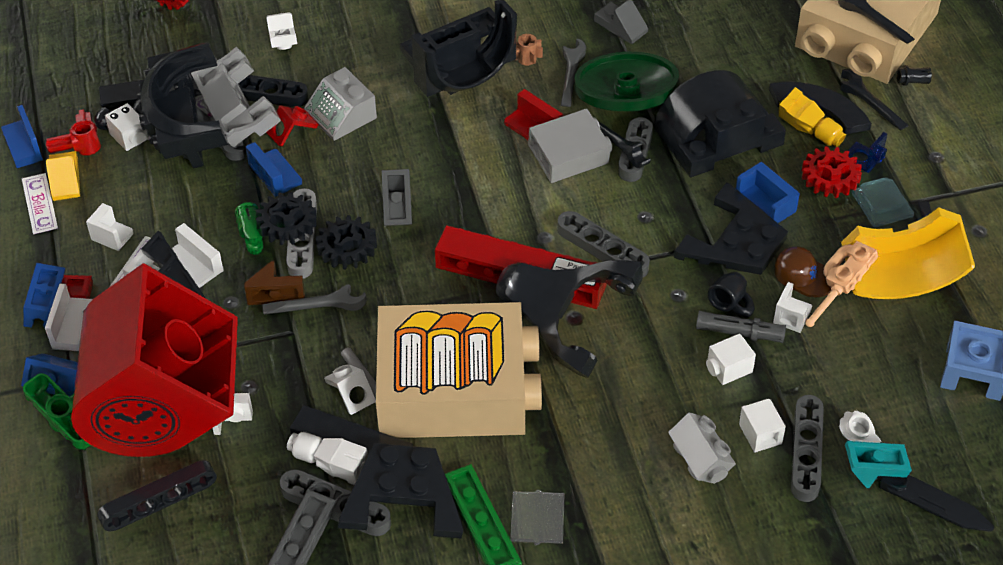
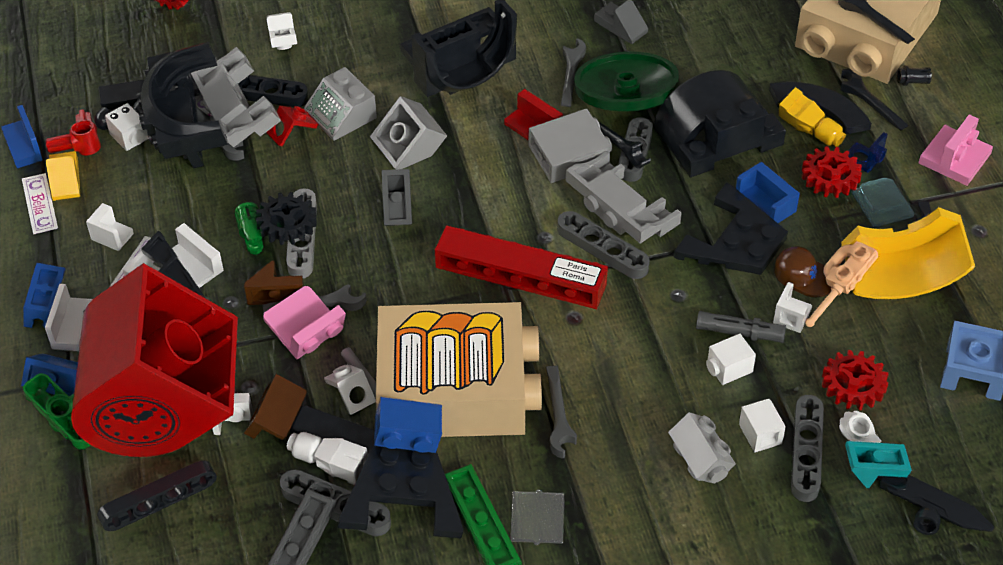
red tile [62,275,93,299] -> none
blue panel [246,142,302,197] -> none
black gear [316,215,377,270] -> none
black animal [496,260,643,378] -> none
nougat gear [515,34,543,66] -> none
black piece [707,272,755,317] -> none
none -> reddish brown panel [244,374,307,440]
none -> bright pink bracket [263,286,346,359]
none -> light grey slope [370,96,447,170]
none -> blue brick [374,397,442,453]
none -> dark grey piece [546,365,577,458]
none -> light grey bracket [566,151,681,244]
none -> red gear [822,350,889,410]
none -> black hinge [913,507,941,535]
none -> bright pink bracket [919,115,993,186]

